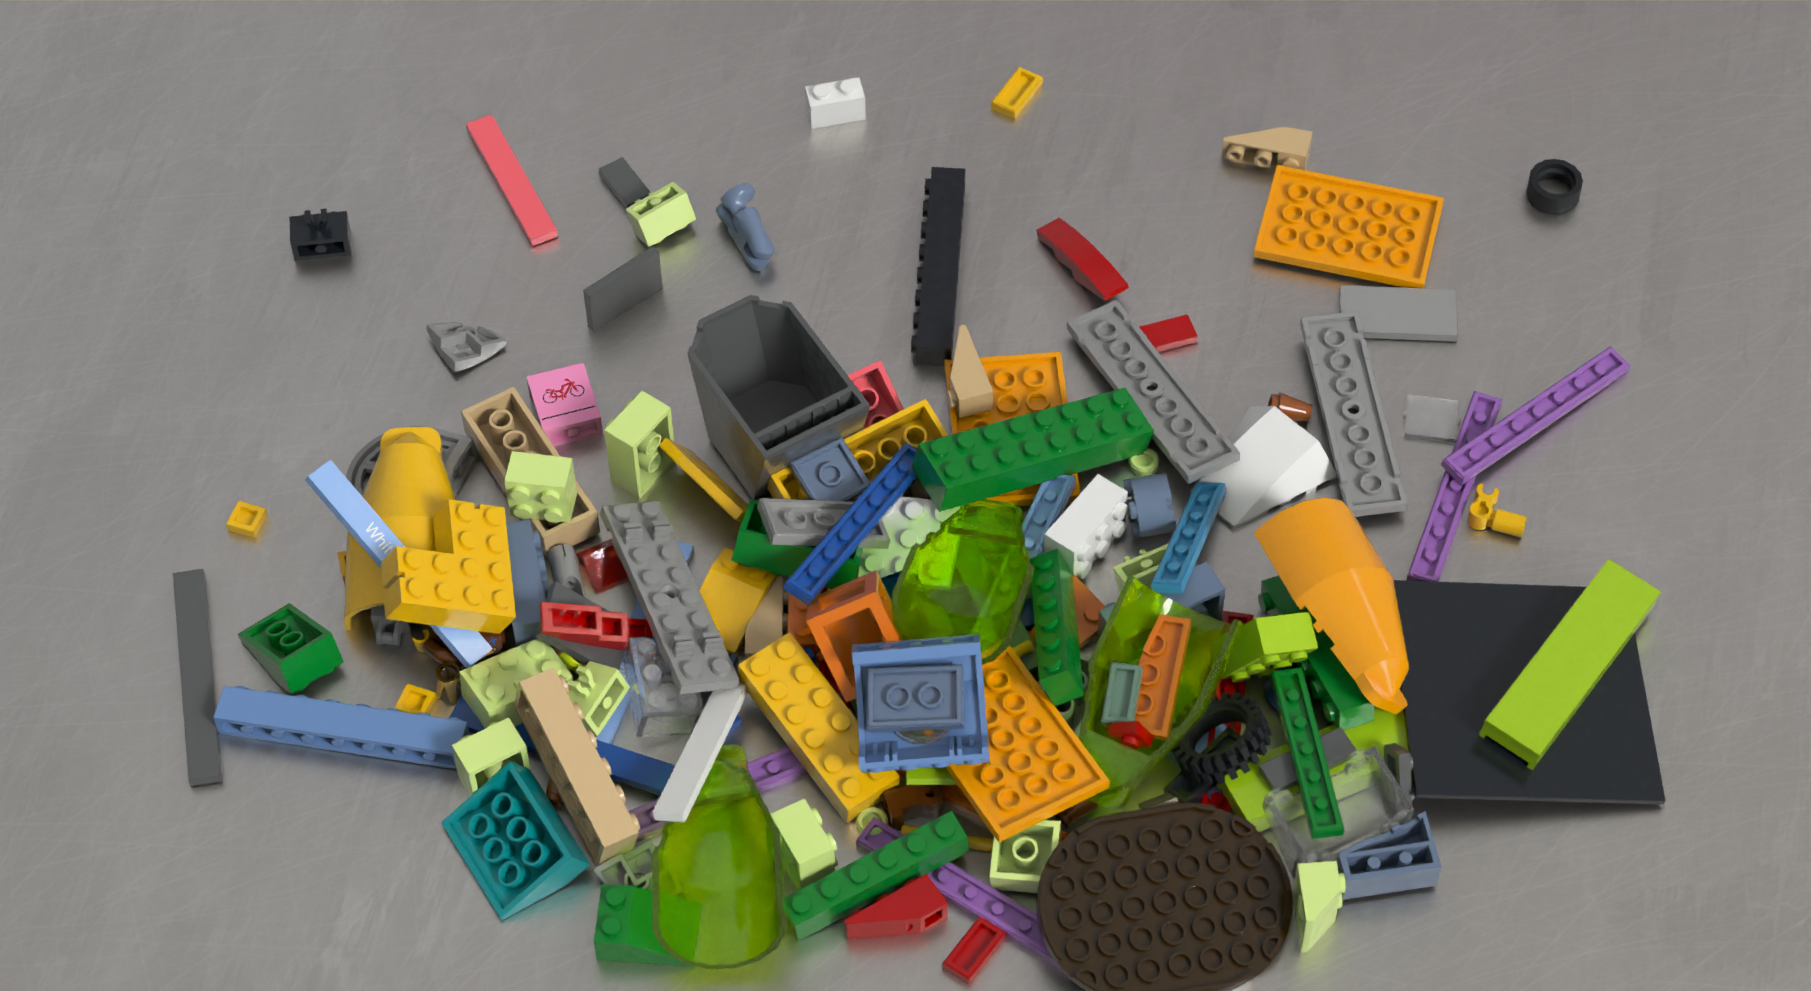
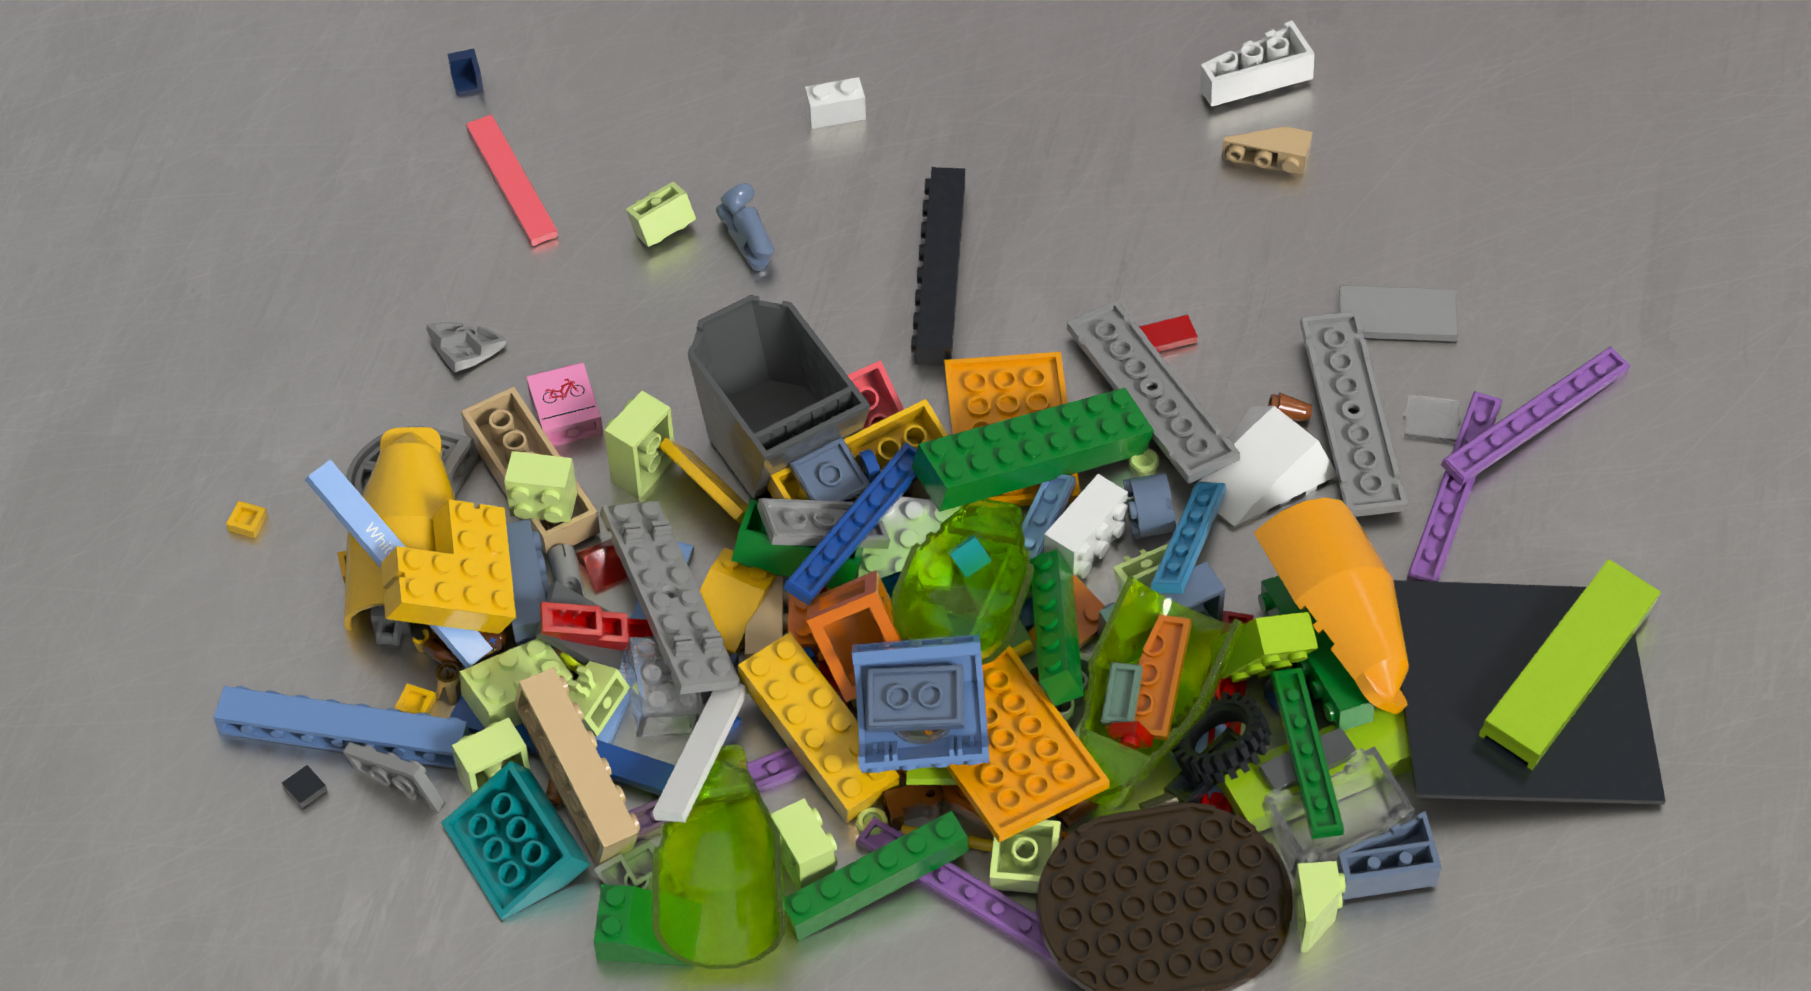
dark grey tile [173,569,222,786] -> none
green slope [238,603,344,694] -> none
black brick [289,209,352,261] -> none
dark grey tile [583,247,663,332] -> none
dark grey tile [599,157,650,208] -> none
red slope [844,874,948,940] -> none
red tile [942,916,1006,985] -> none
tan slope [946,324,993,418] -> none
yellow tile [991,67,1043,119] -> none
red slope [1036,218,1129,301] -> none
light orange plate [1253,165,1444,288] -> none
dark grey plate [1384,743,1414,815] -> none
yellow bar [1467,483,1527,538] -> none
black tyre [1526,159,1583,214] -> none
none -> black tile [282,765,327,809]
none -> light grey wing [343,742,445,813]
none -> dark blue panel [447,48,484,96]
none -> blue tile [859,449,880,483]
none -> teal tile [949,534,992,578]
none -> white wedge [1200,20,1315,107]

